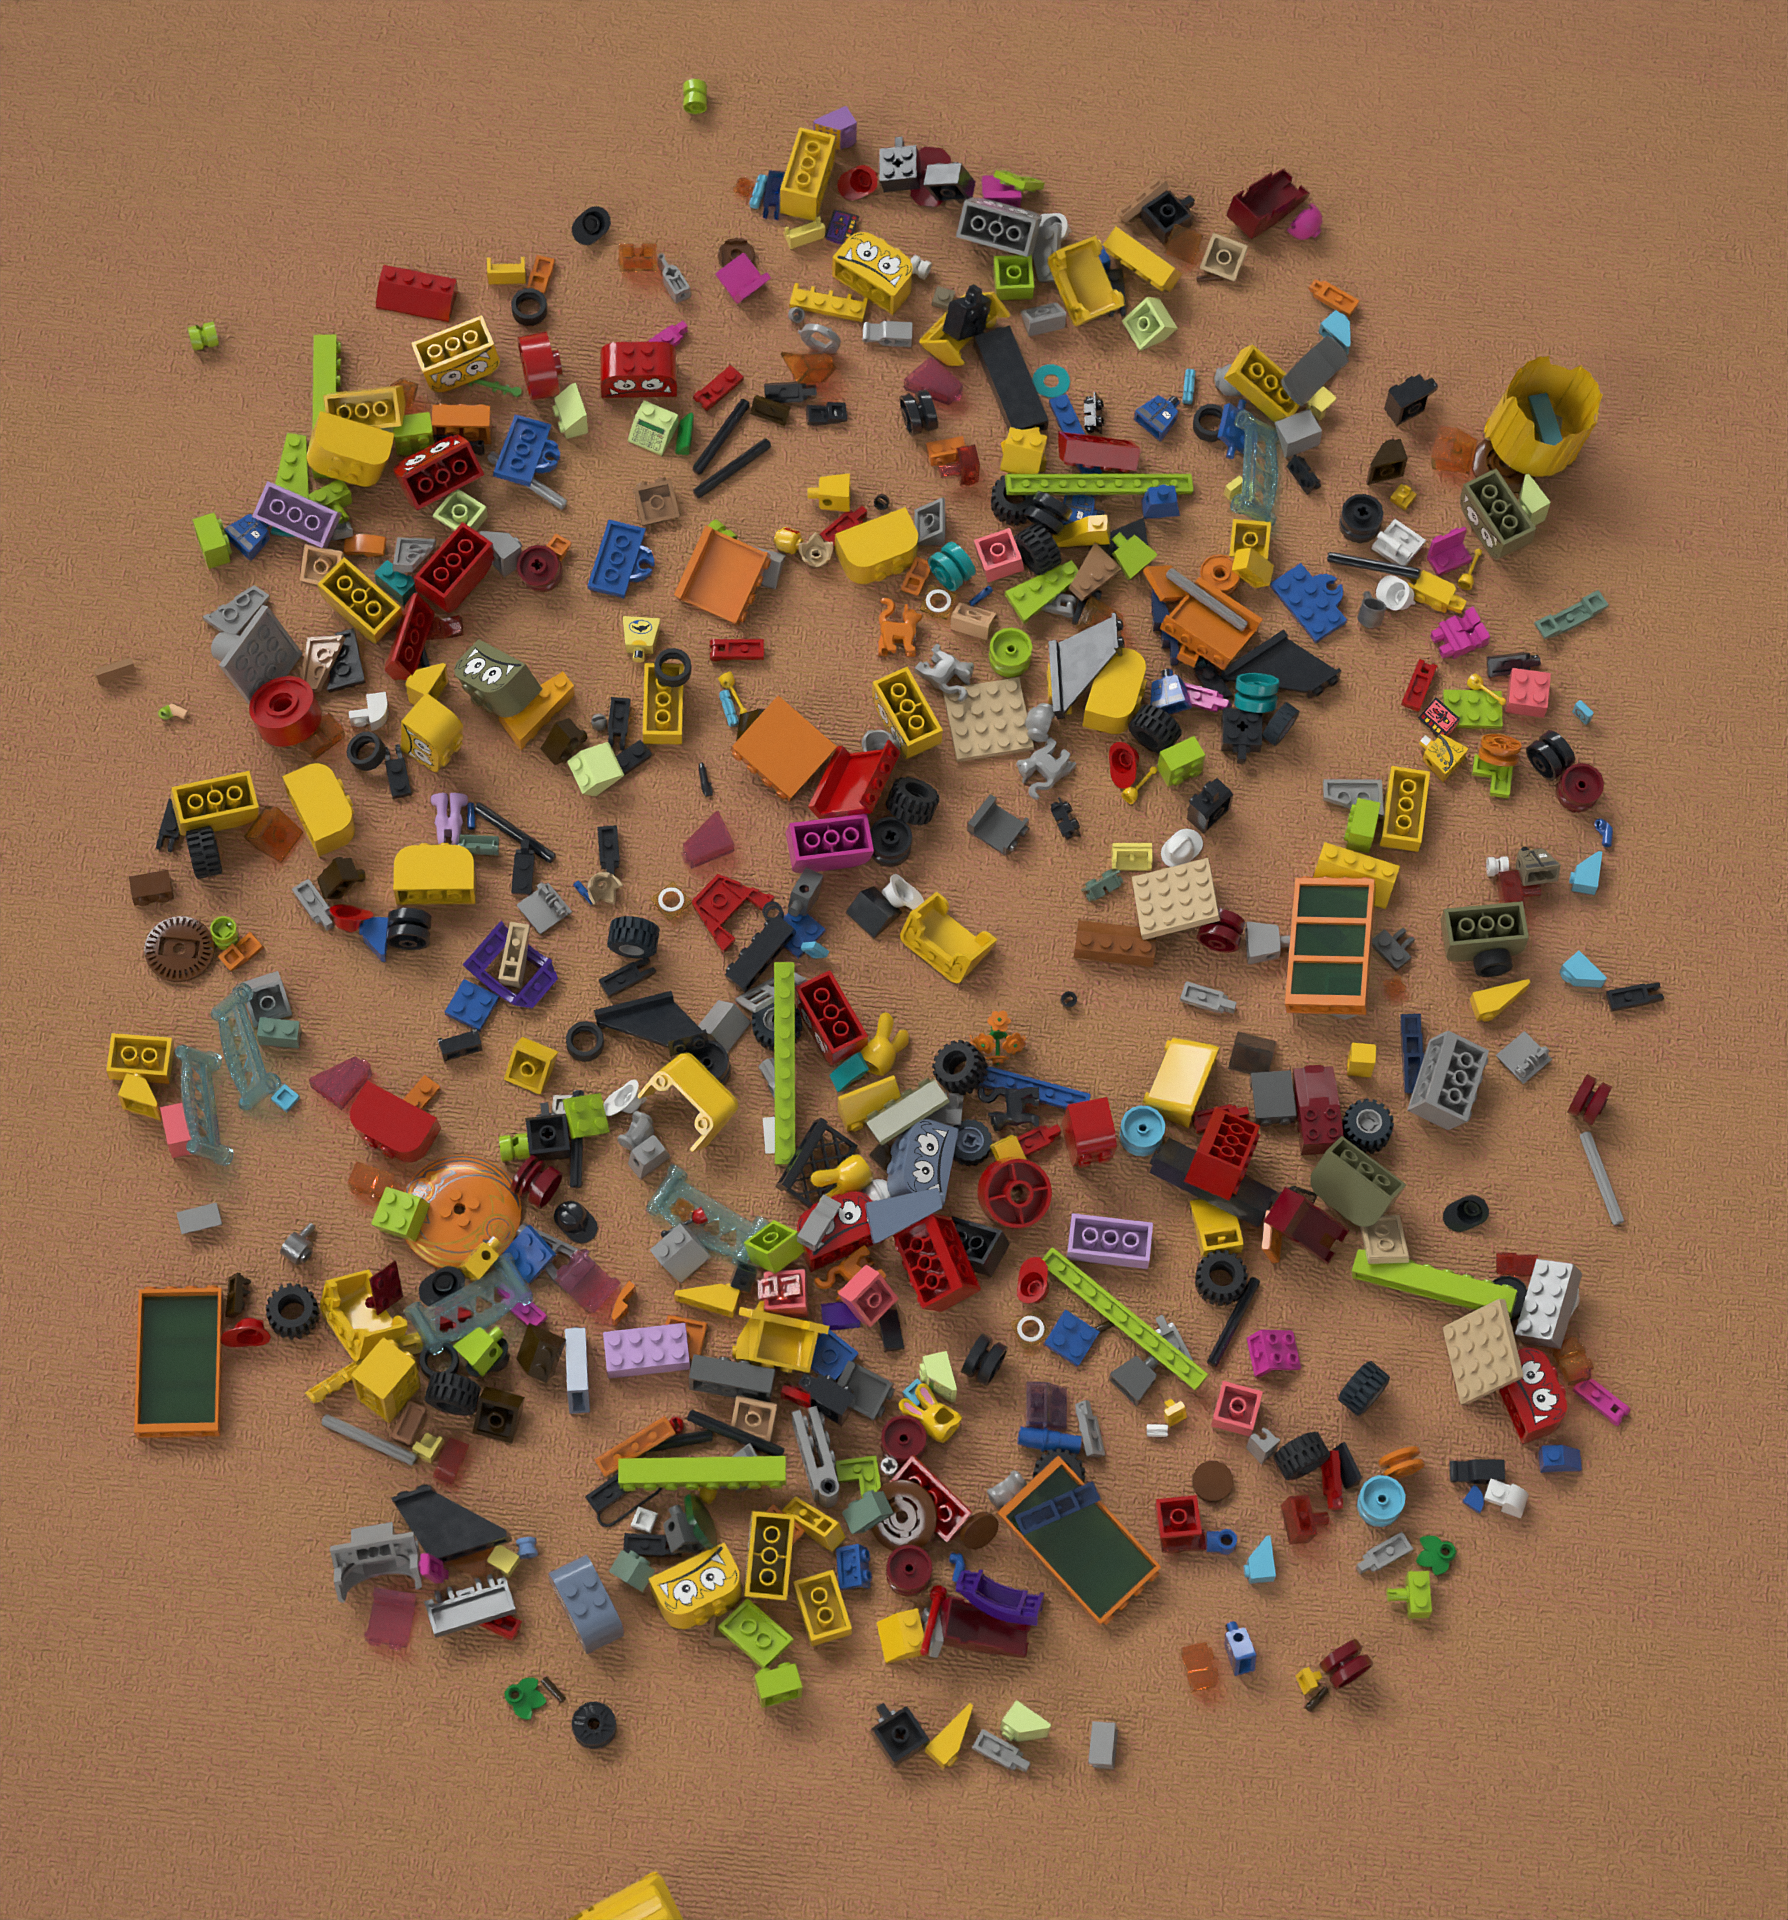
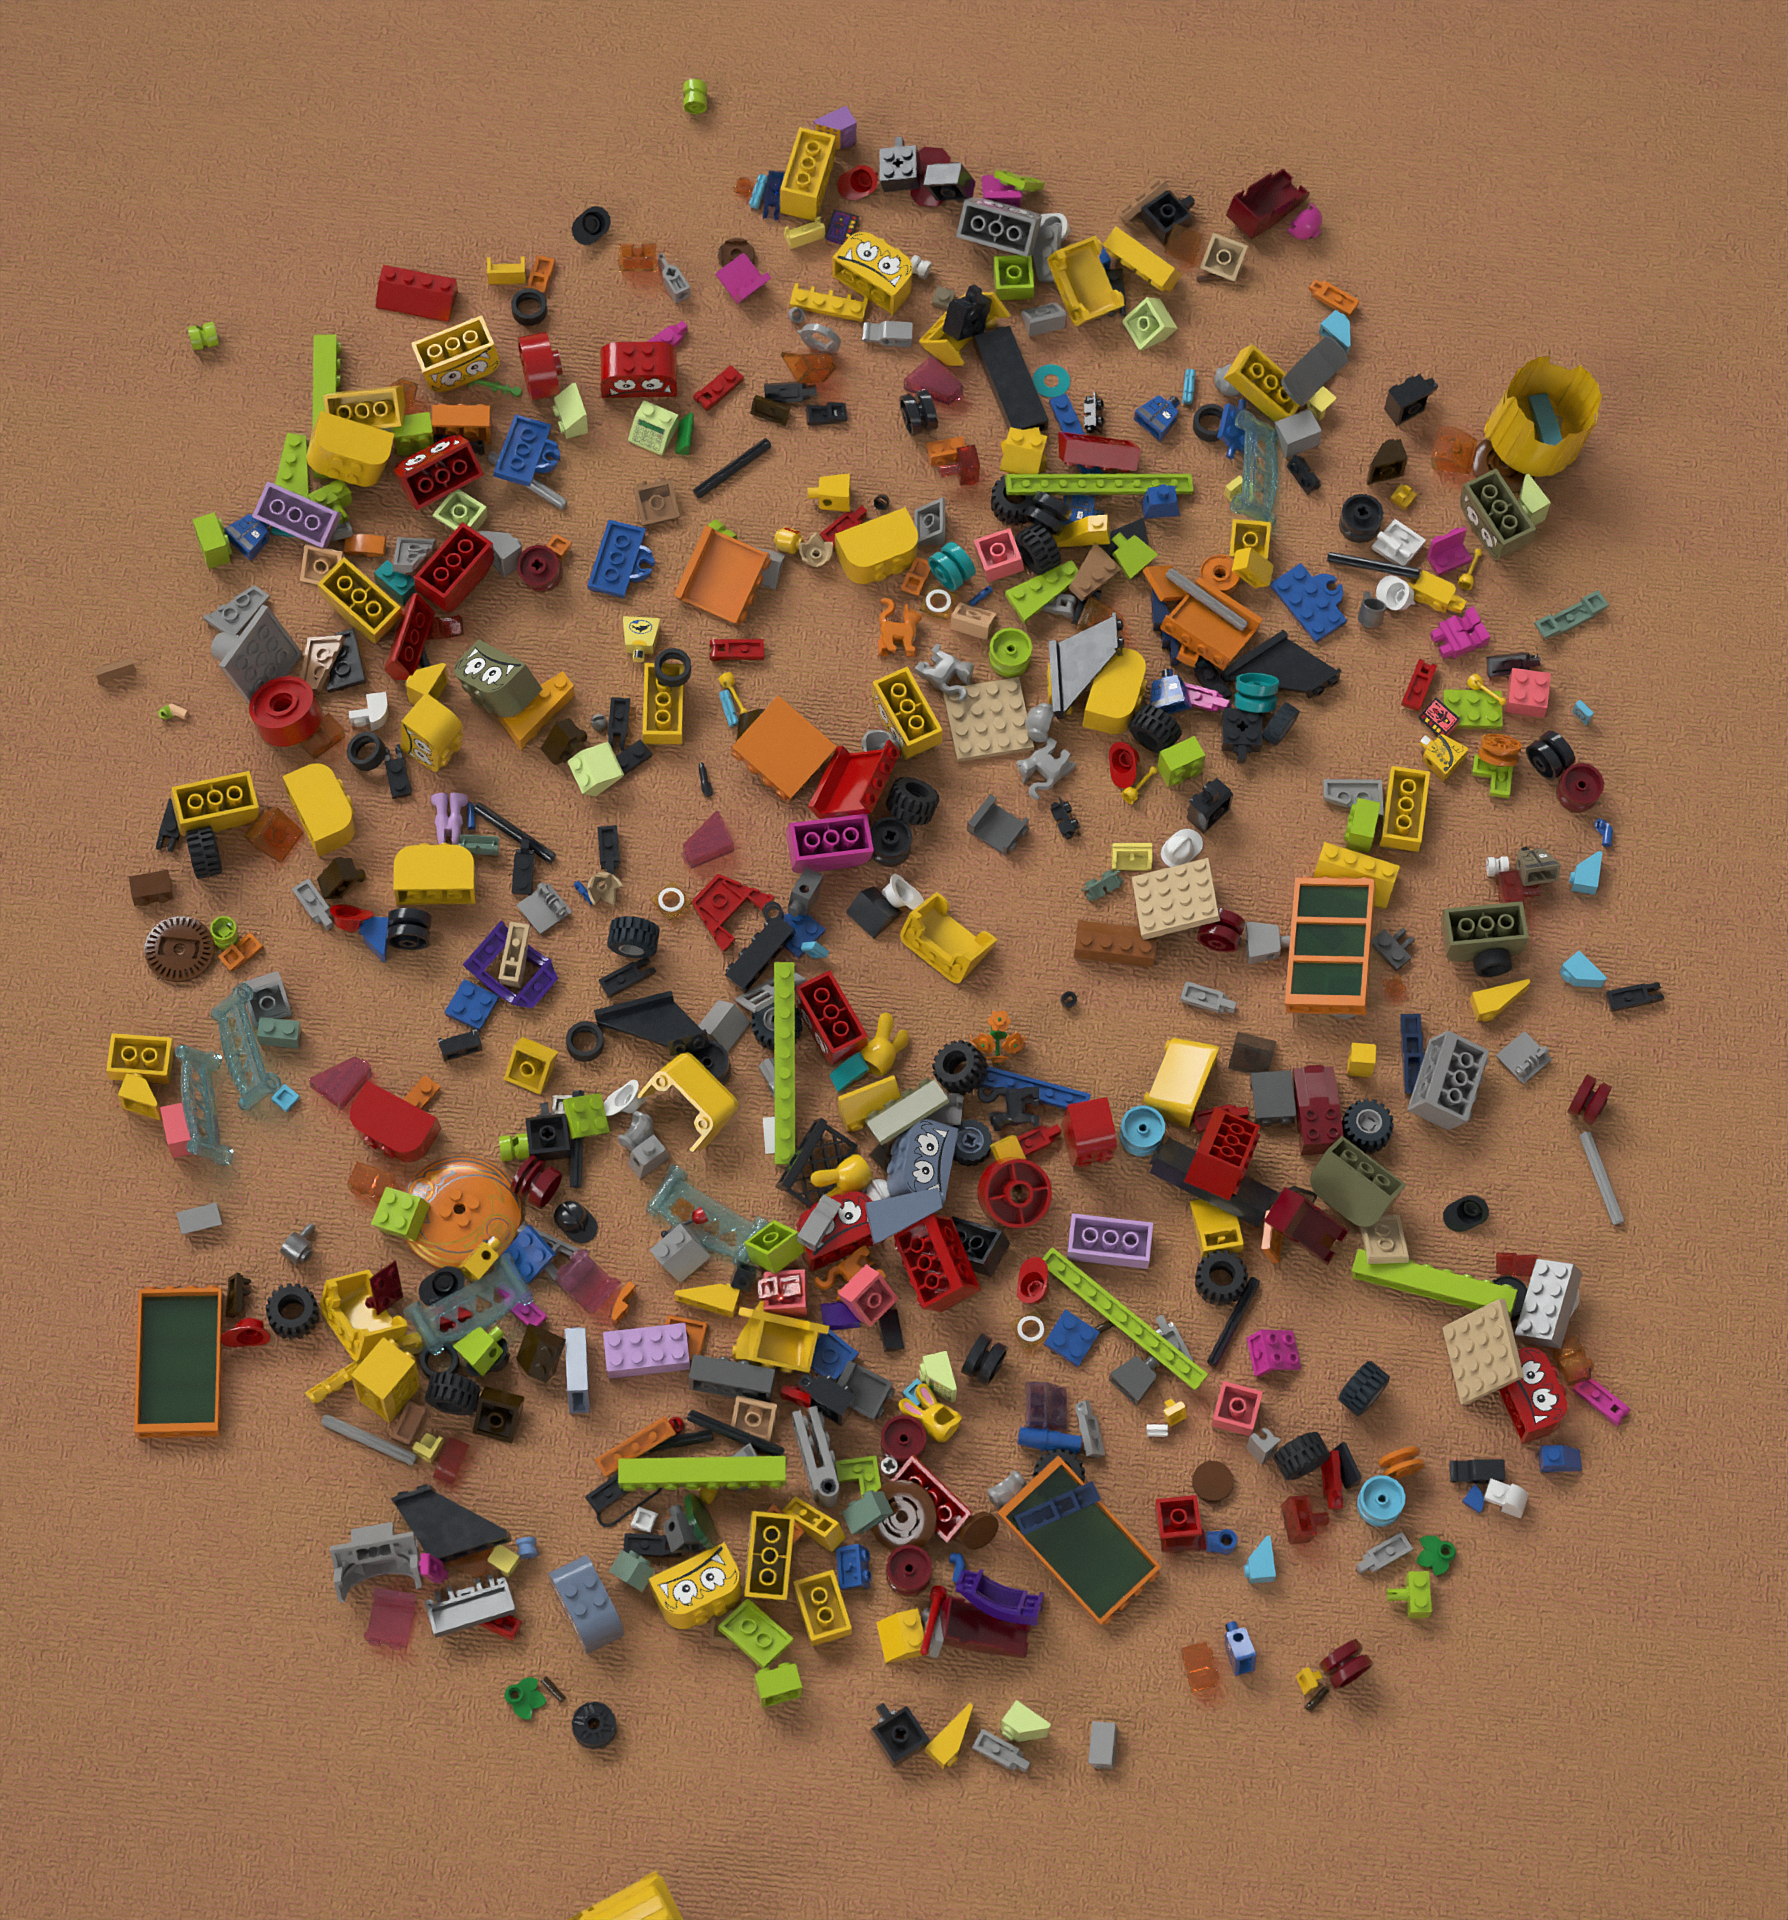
black axle [692,399,750,475] -> none

